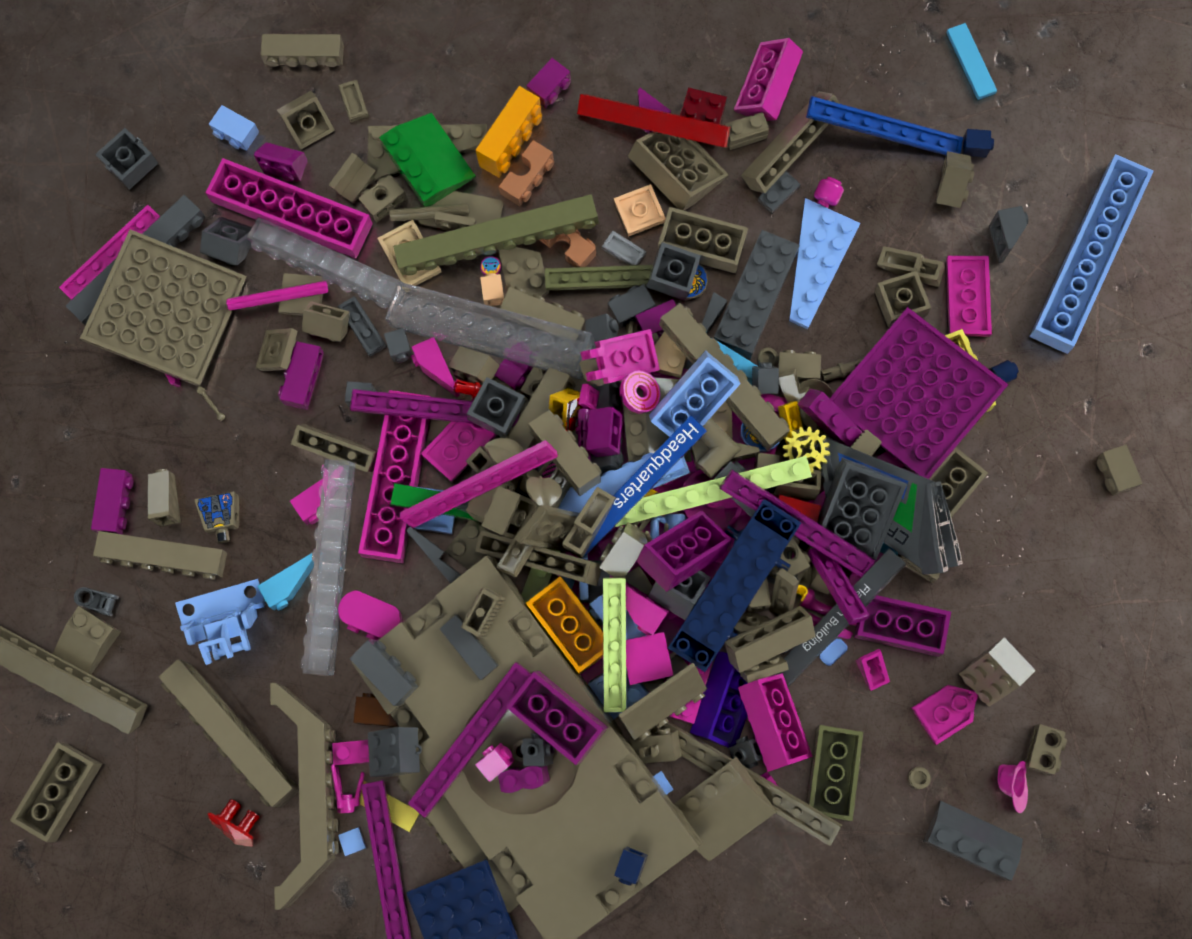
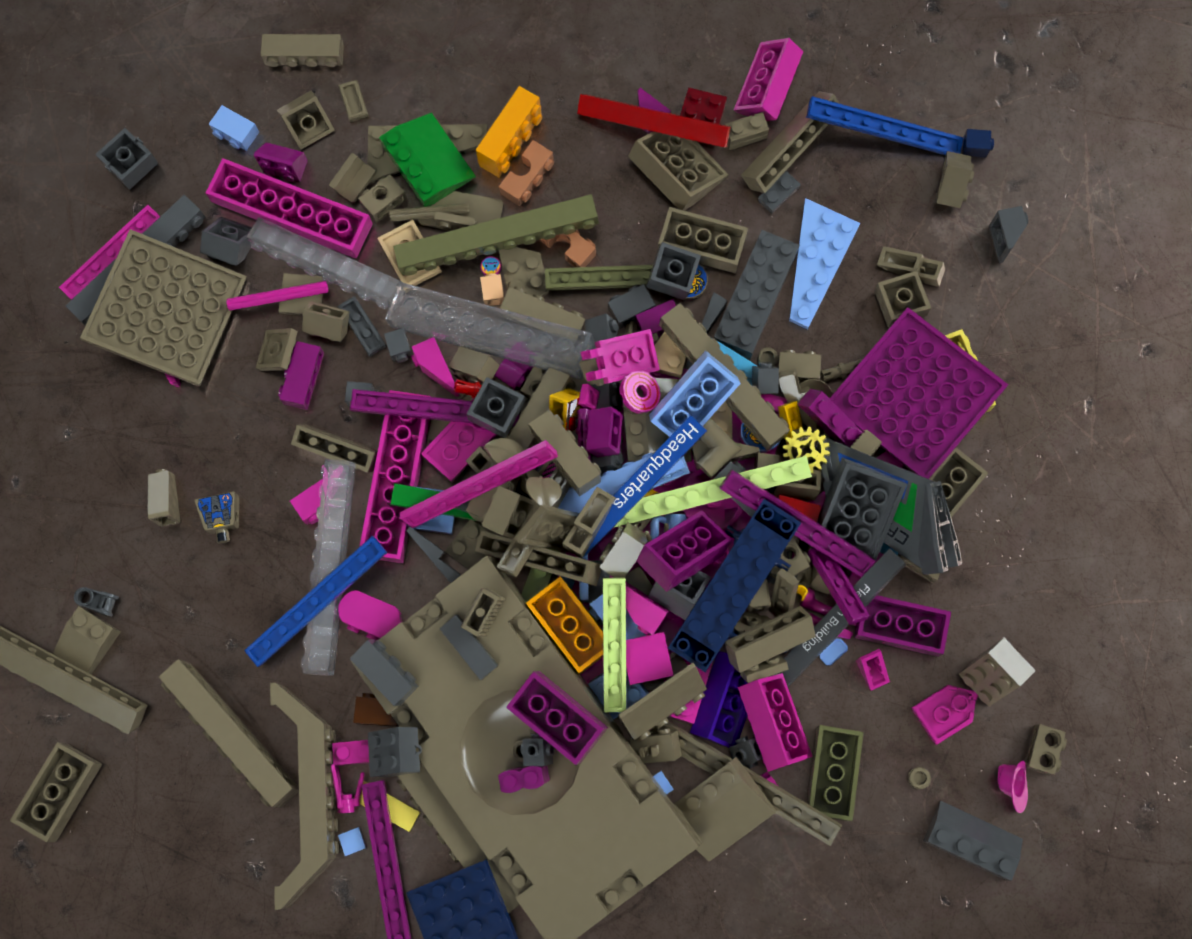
magenta brick [91,468,133,534] -> none
dark tan brick [93,531,227,580] -> none
light blue container [175,579,266,665] -> none
dark tan hinge [197,387,225,421] -> none
red connector [207,799,259,847] -> none
medium azure slope [257,553,319,611] -> none
magenta plate [408,662,531,818] -> none
brick [475,743,515,782] -> none
magenta brick [526,58,571,108] -> none
light grey tile [602,231,646,266] -> none
light nougat plate [614,184,666,236] -> none
dark blue brick [614,846,648,885] -> none
dark pink head [814,177,844,208] -> none
medium azure tile [946,23,997,100] -> none
dark pink plate [946,256,992,337] -> none
dark blue brick [989,360,1019,383] -> none
light blue brick [1029,154,1153,354] -> none
dark tan brick [1097,444,1143,496] -> none
none -> blue tile [244,536,388,667]

